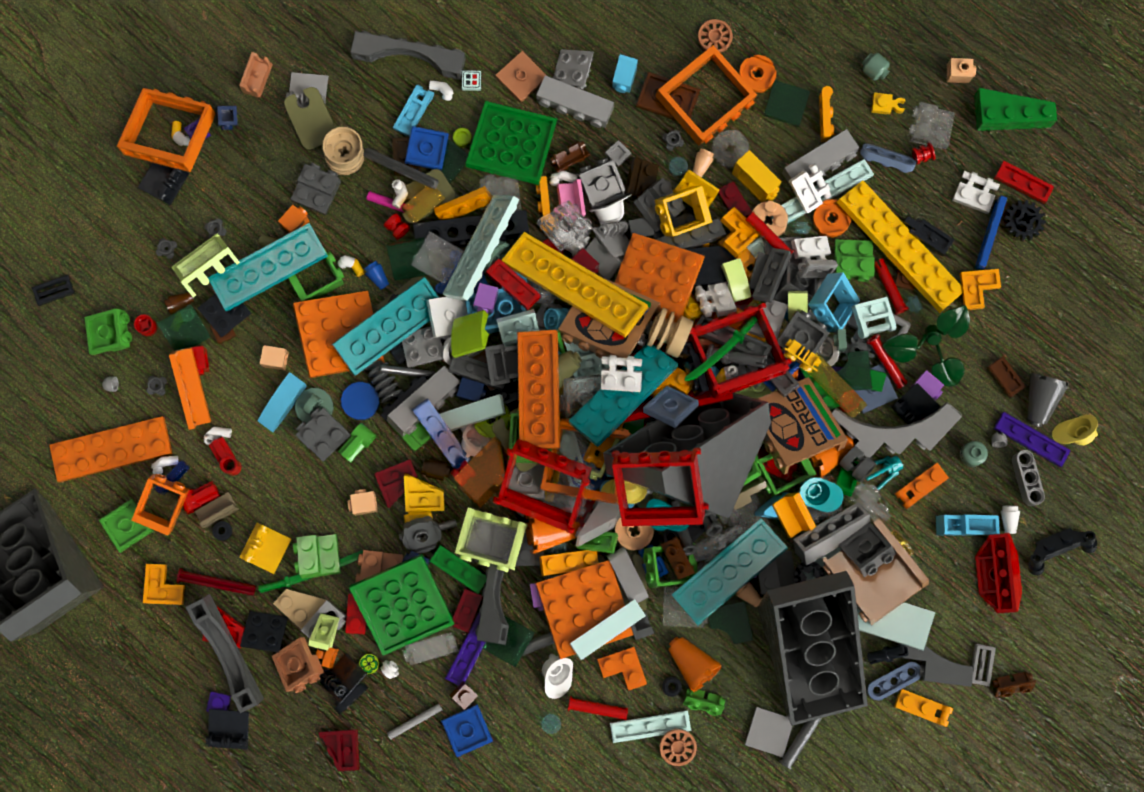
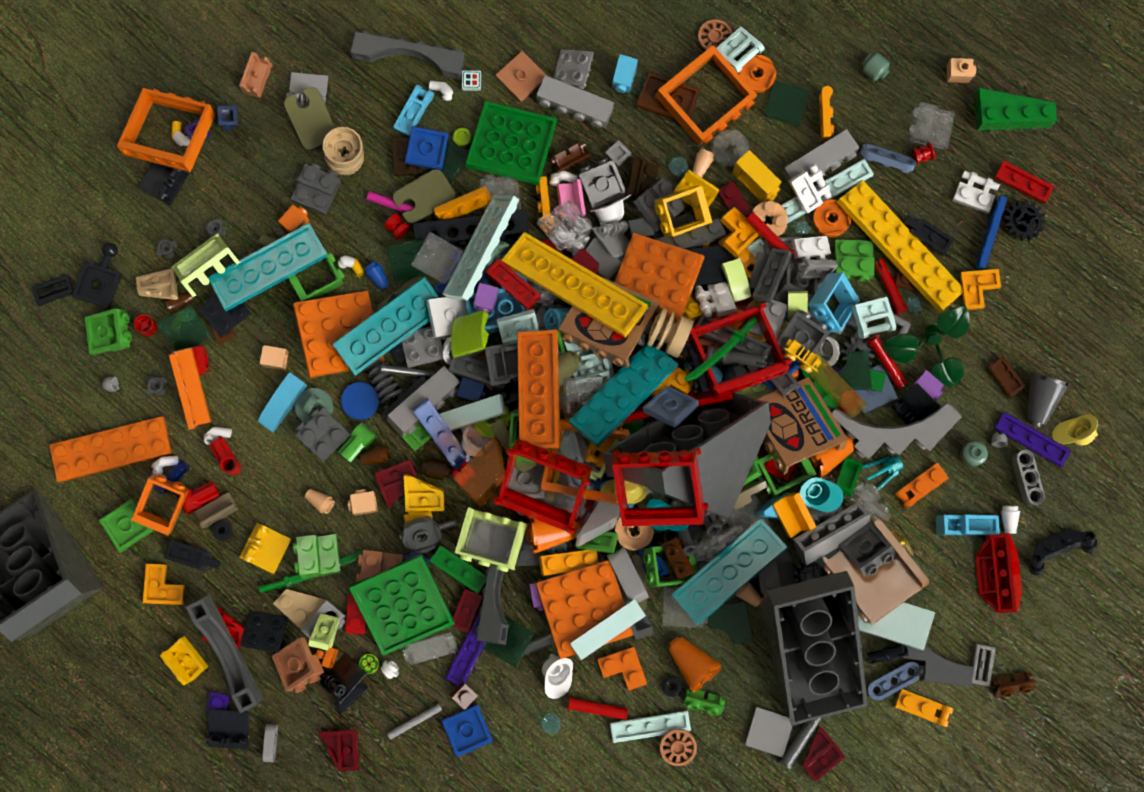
dark red axle [176,568,256,596] -> none
dark grey axle [363,148,439,189] -> none
white arm [392,179,408,209] -> none
clear yellow hinge [402,186,445,223] -> none
white plate [601,355,642,392] -> none
dark grey plate [662,130,684,151] -> none
arm [715,365,738,383] -> none
sand green plate [833,329,847,351] -> none
dark grey wheel [839,446,876,483] -> none
yellow plate [871,93,905,115] -> none
none -> black plate [72,243,122,309]
none -> tan wing [136,268,178,300]
none -> yellow bracket [160,636,209,685]
none -> black hinge [164,540,221,571]
none -> light grey beam [263,724,278,763]
none -> light nougat cone [305,489,335,514]
none -> reddish brown cone [360,445,390,466]
none -> light aqua plate [716,27,765,72]
none -> dark red wing [802,727,846,782]

